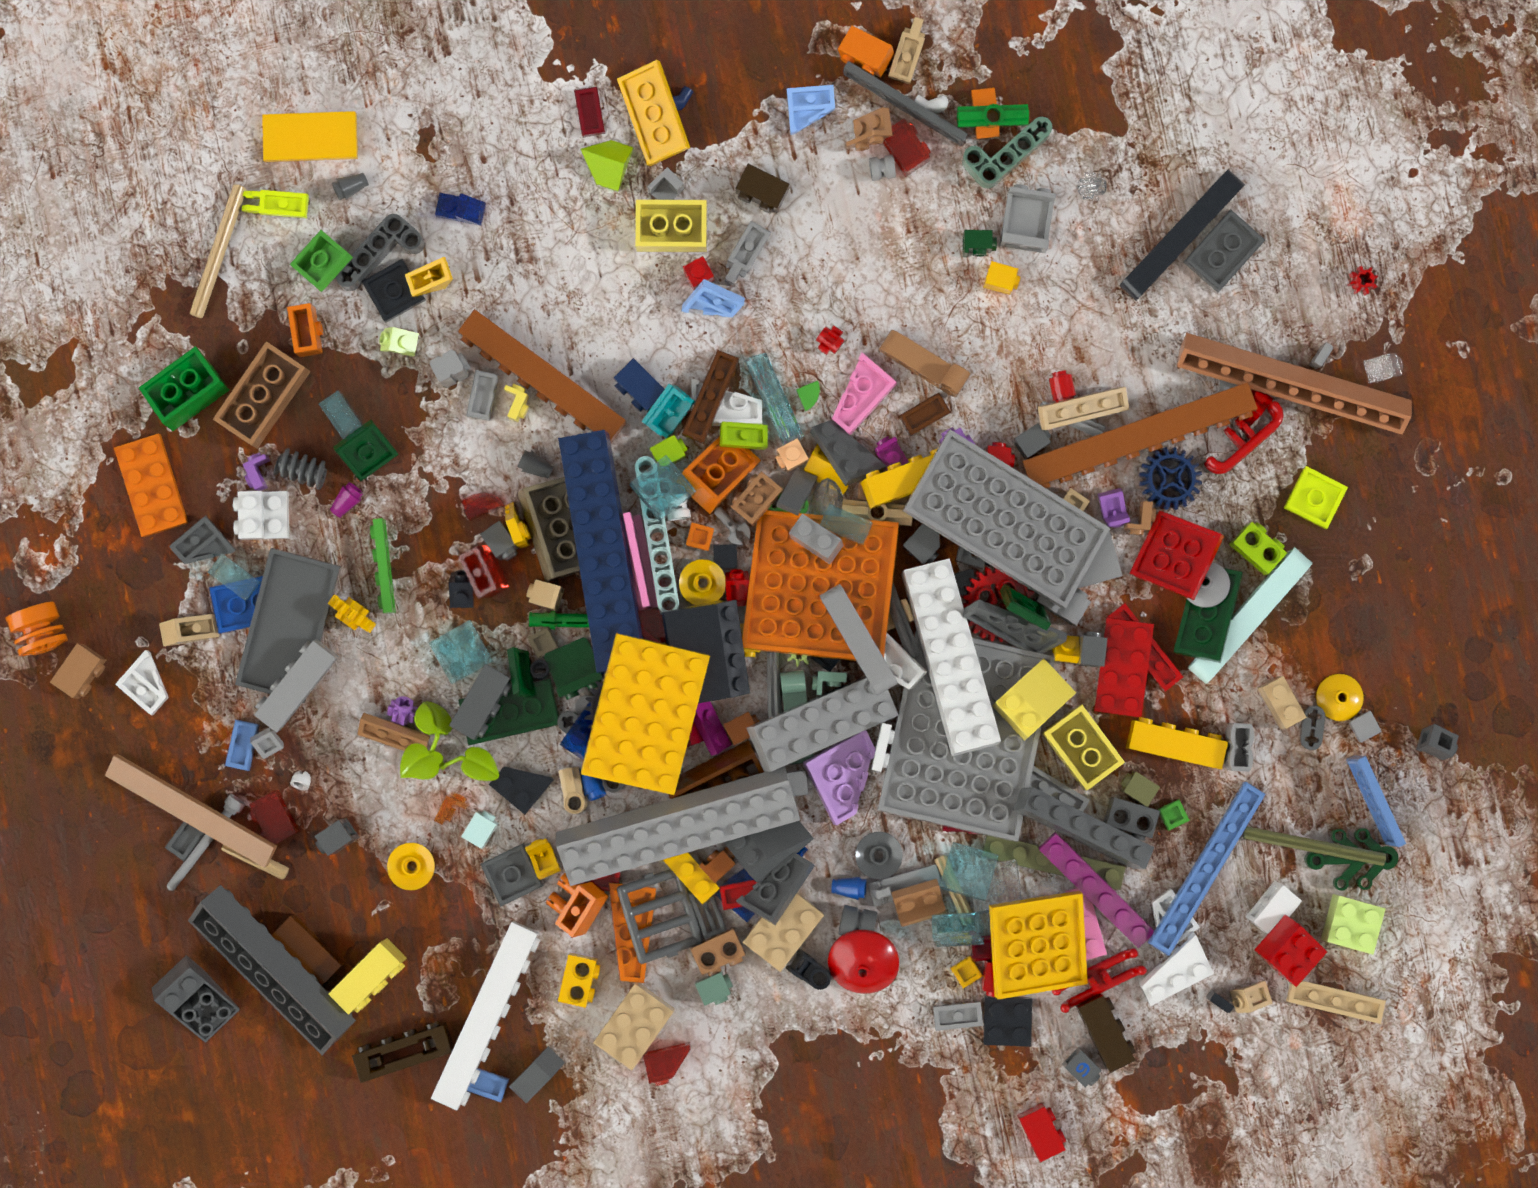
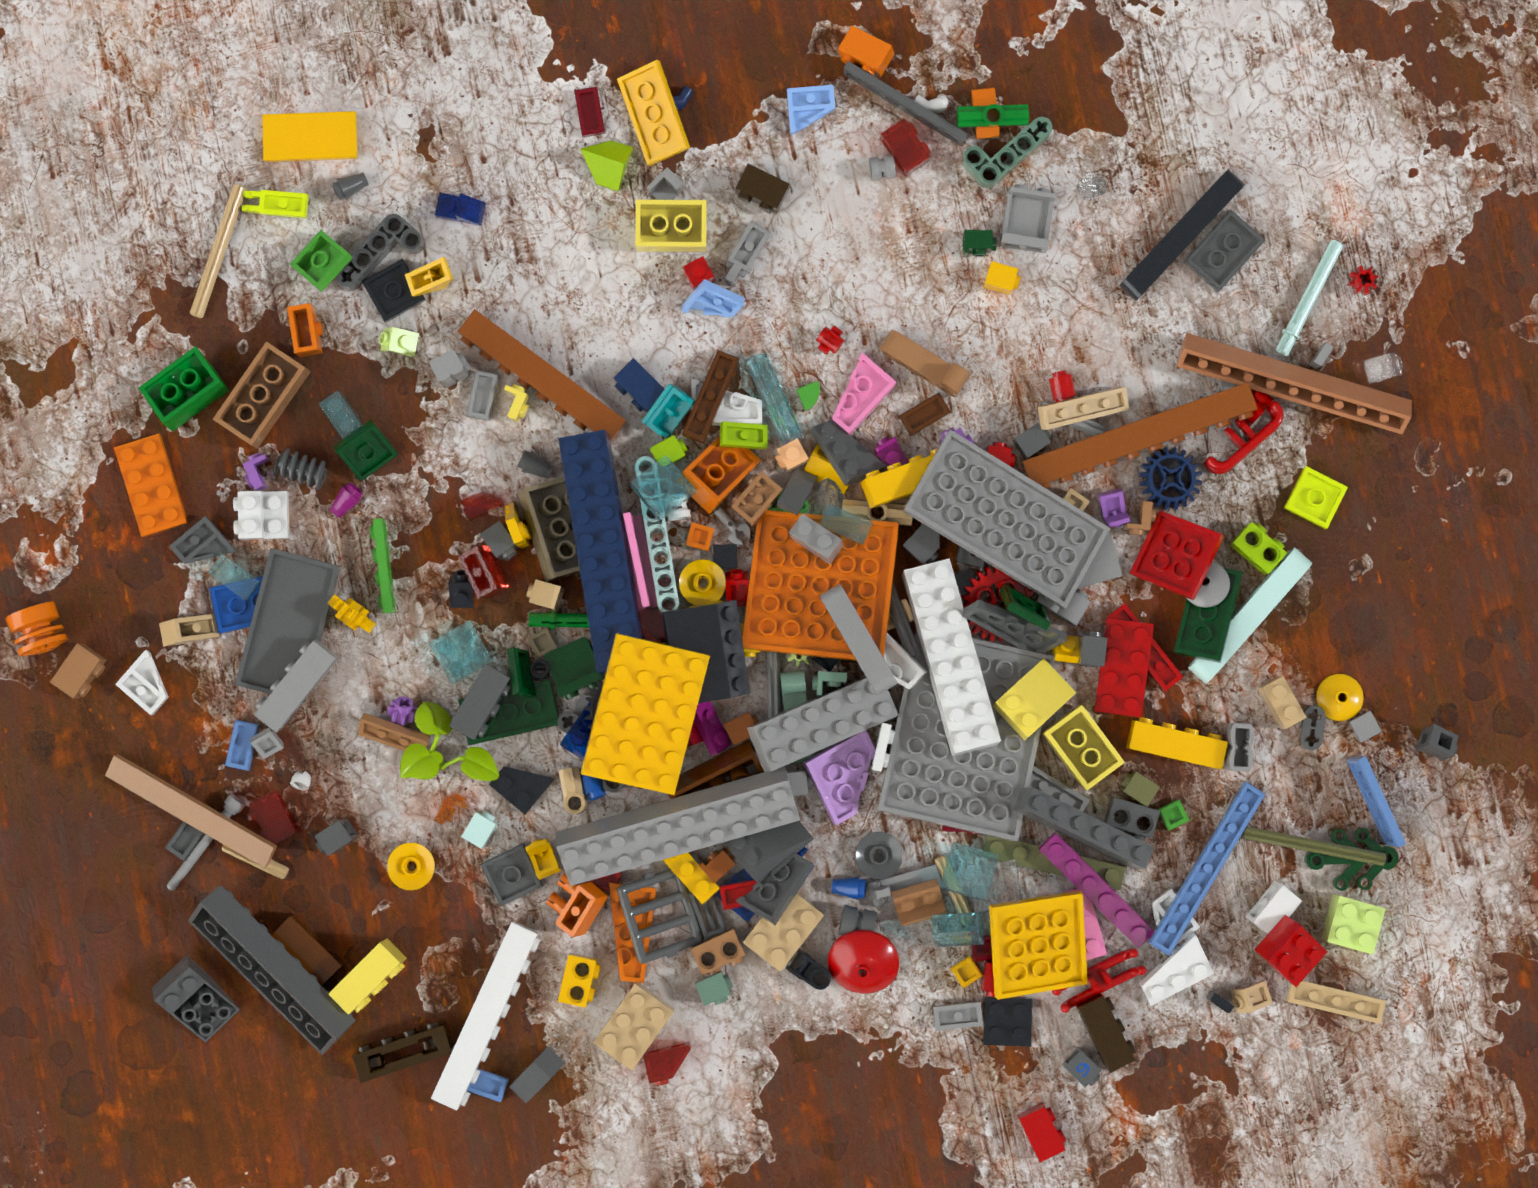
medium nougat bracket [846,107,893,151] -> none
tan hinge [888,17,925,84] -> none
none -> light aqua axle [1276,240,1343,356]

